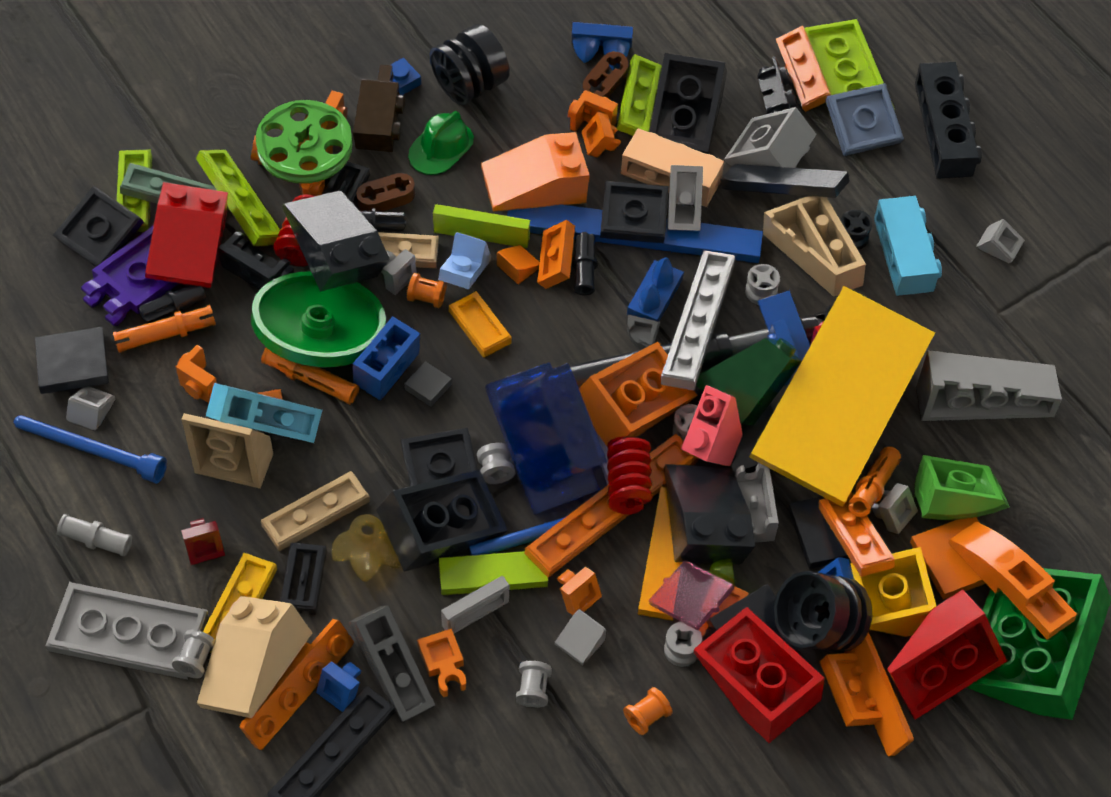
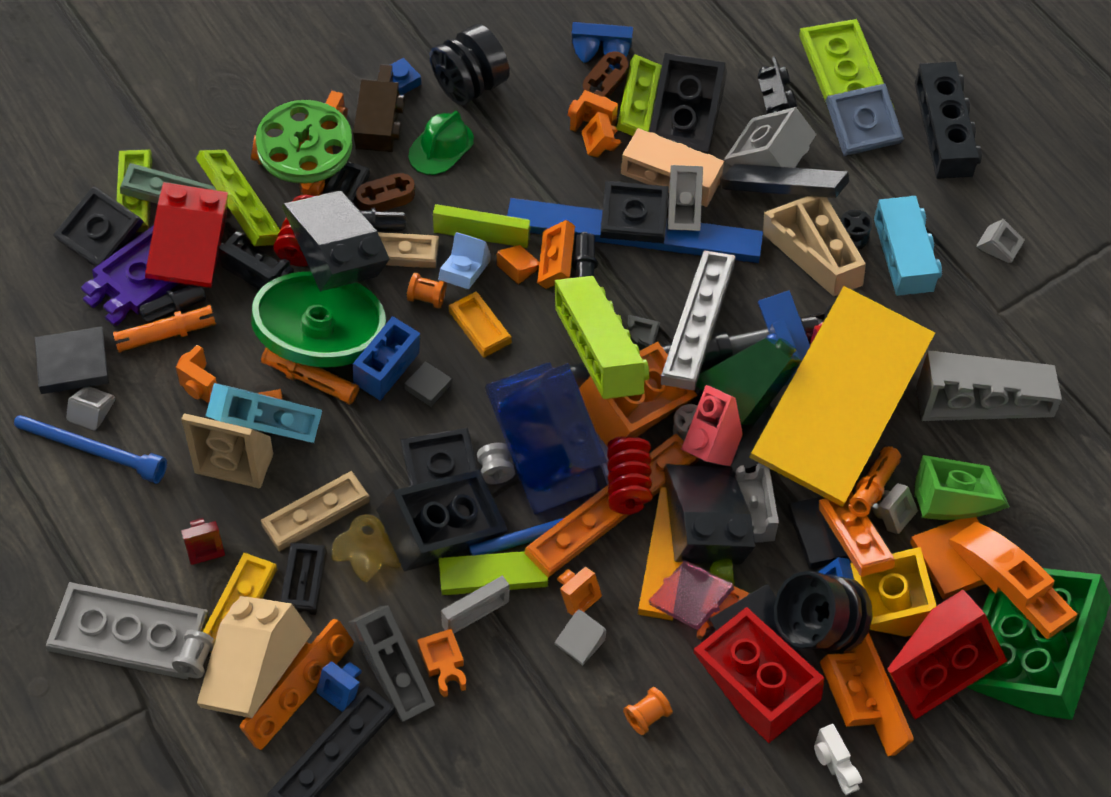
light grey pin [57,514,132,557] -> none
light grey tile [381,249,417,295] -> none
orange slope [481,132,590,211] -> none
light grey bush [516,661,552,708] -> none
blue tile [627,257,684,322] -> none
light grey wheel [664,622,702,667] -> none
light grey wheel [745,264,780,305] -> none
tile [776,26,831,112] -> none
none -> lime brick [555,276,649,399]
none -> white plate [814,724,862,795]

